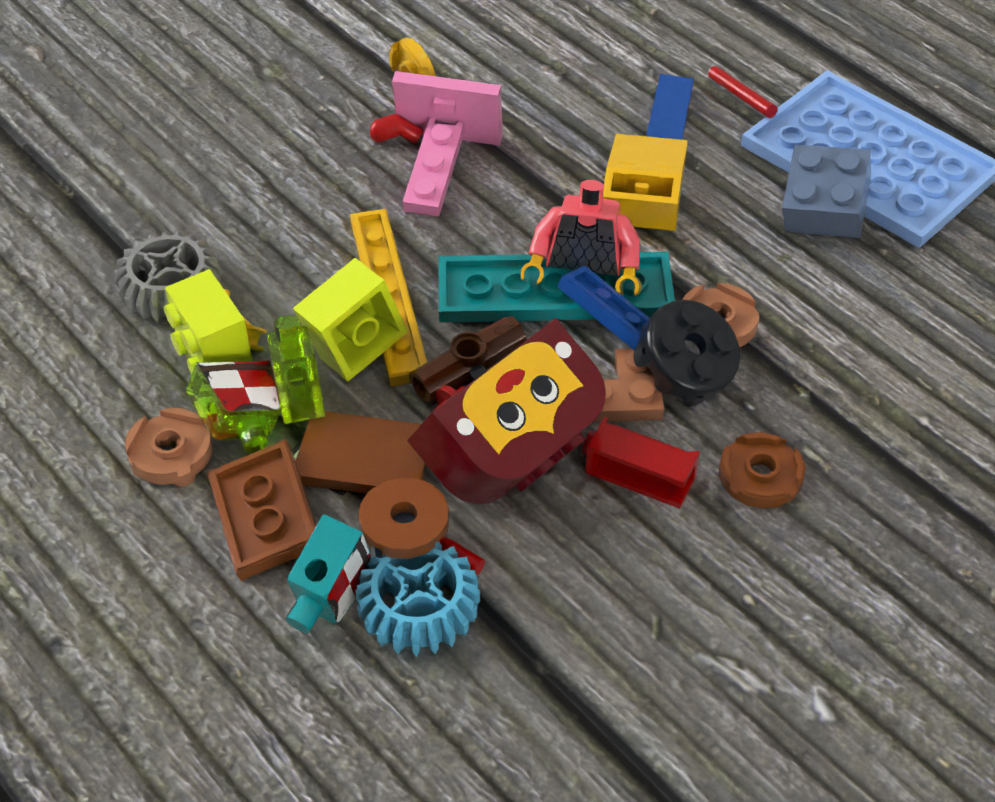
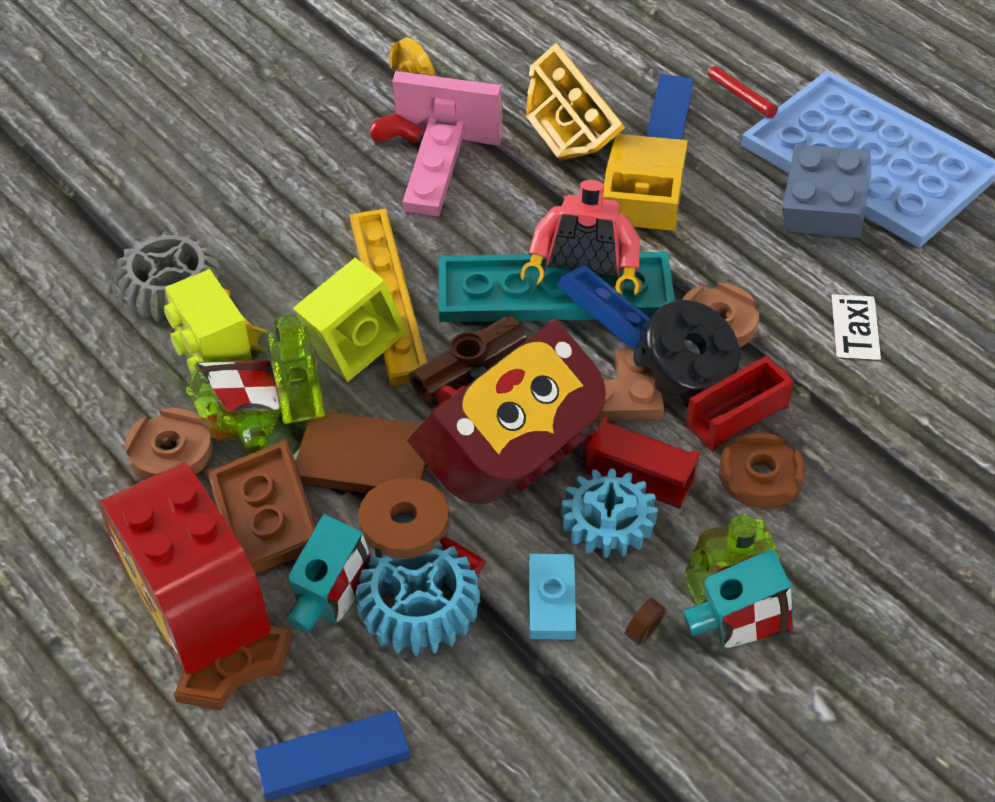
none -> red brick [98,462,271,675]
none -> dark orange tile [174,626,294,710]
none -> blue tile [254,710,410,801]
none -> yellow wedge [526,43,625,161]
none -> medium azure plate [529,554,576,640]
none -> medium azure gear [561,468,658,558]
none -> reddish brown tile [624,598,666,645]
none -> teal torso [682,549,794,648]
none -> clear neon green torso [684,514,780,605]
none -> red window [686,356,794,452]
none -> white sticker [831,294,881,360]

